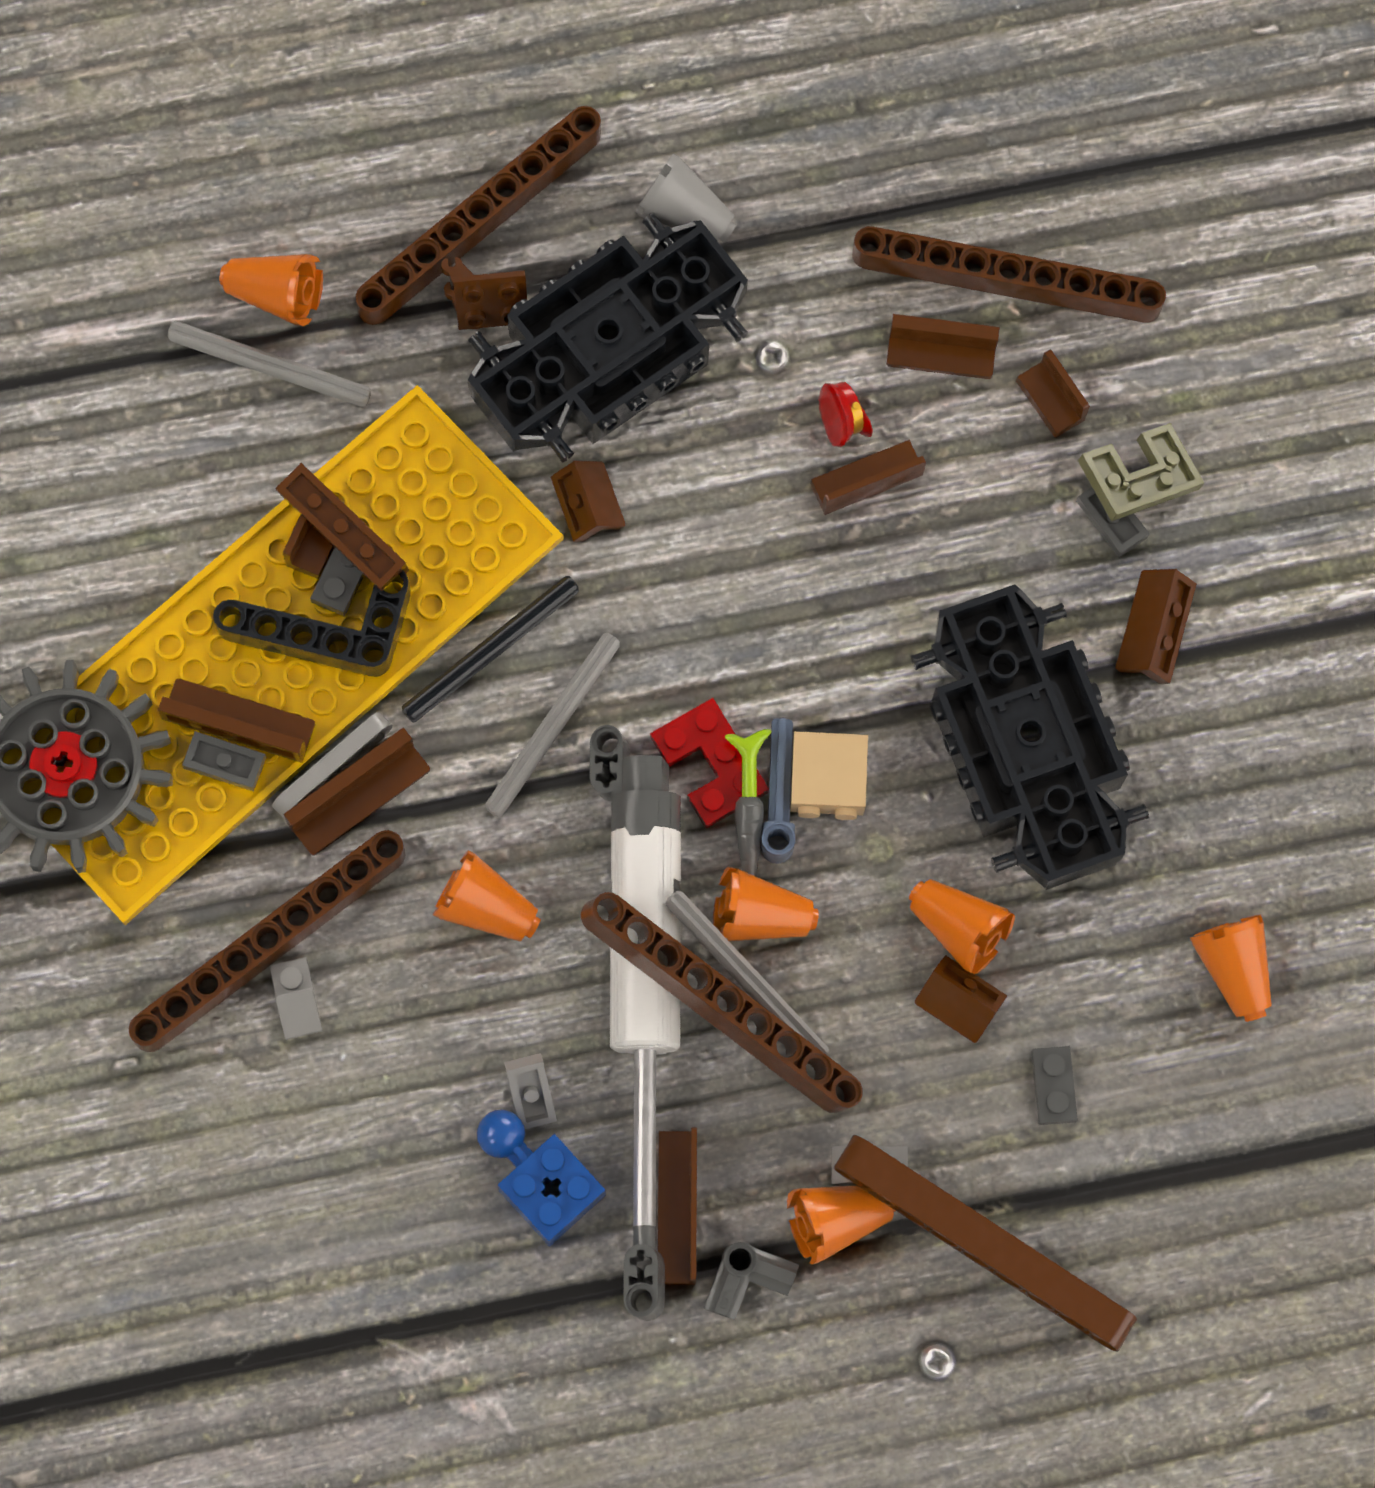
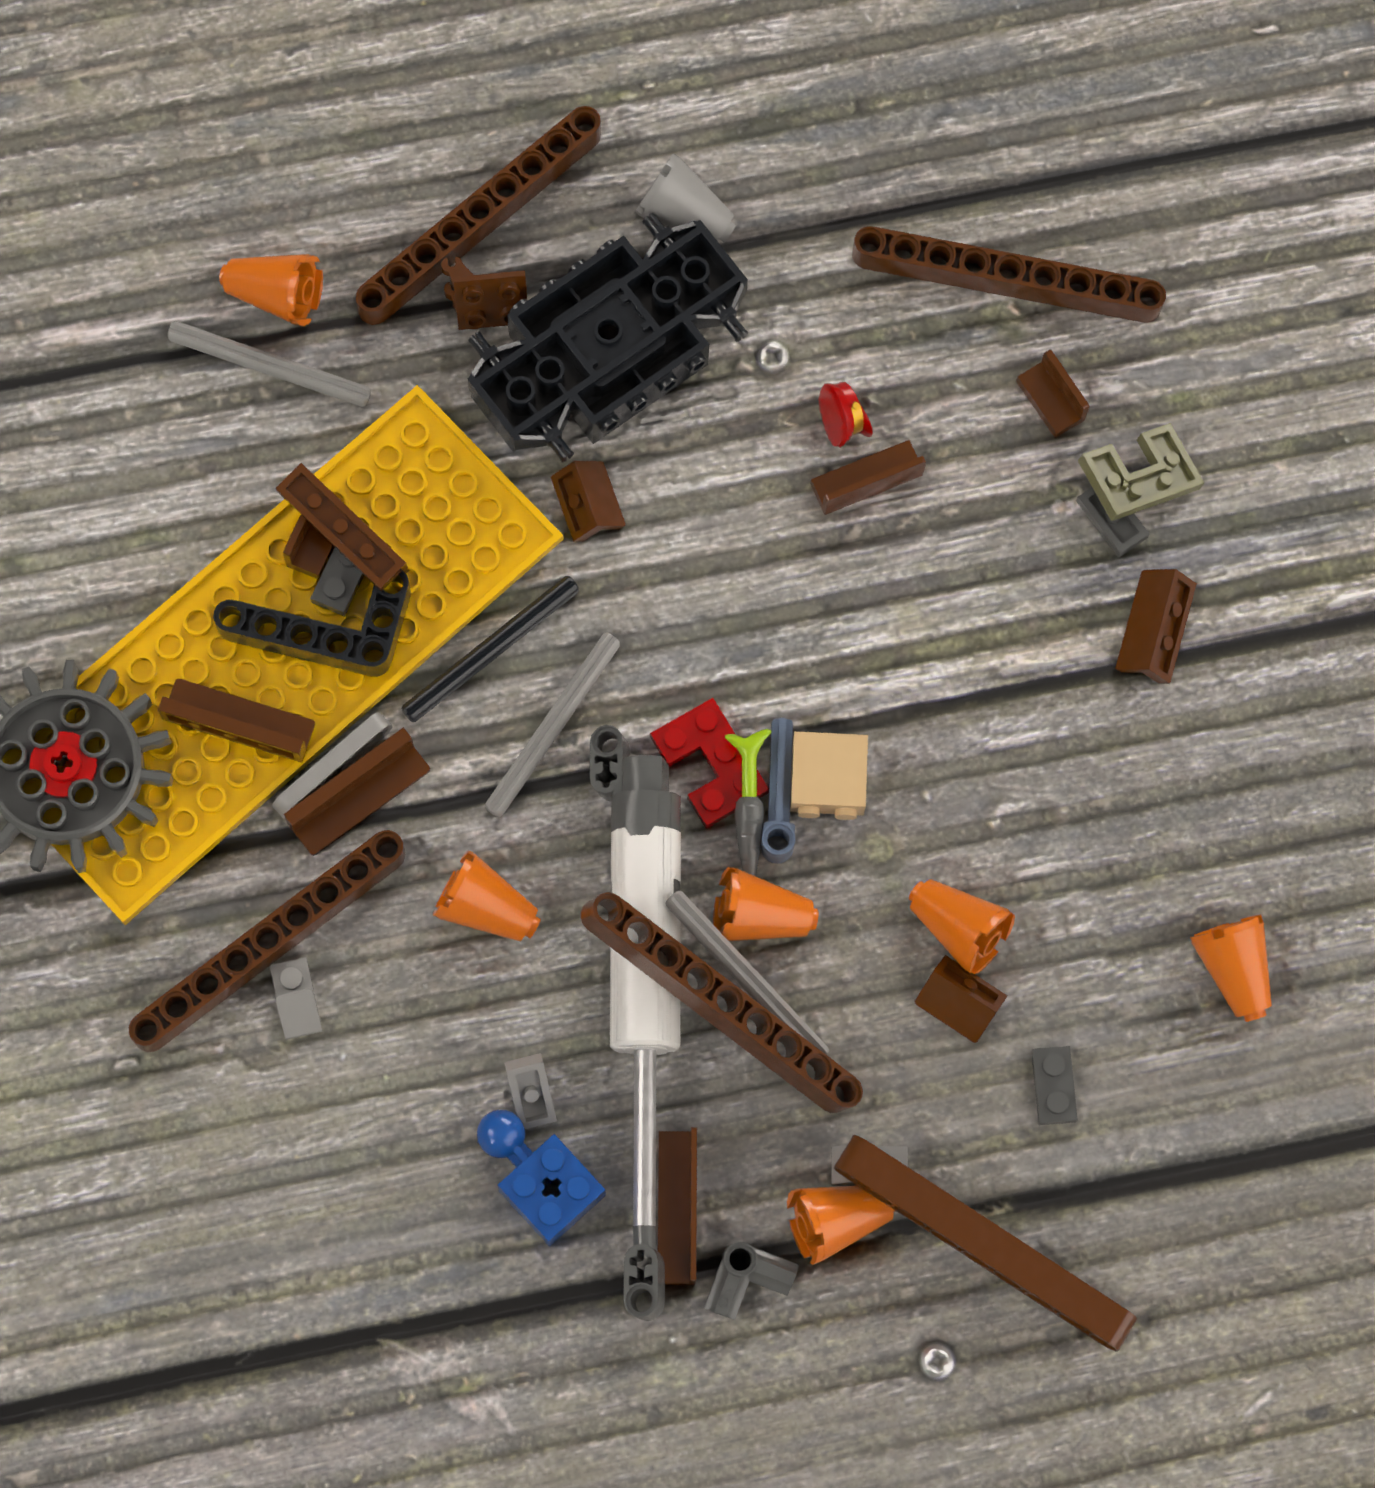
dark grey plate [182,731,266,792] -> none
reddish brown panel [886,314,1000,379] -> none
black piece [911,584,1149,890] -> none

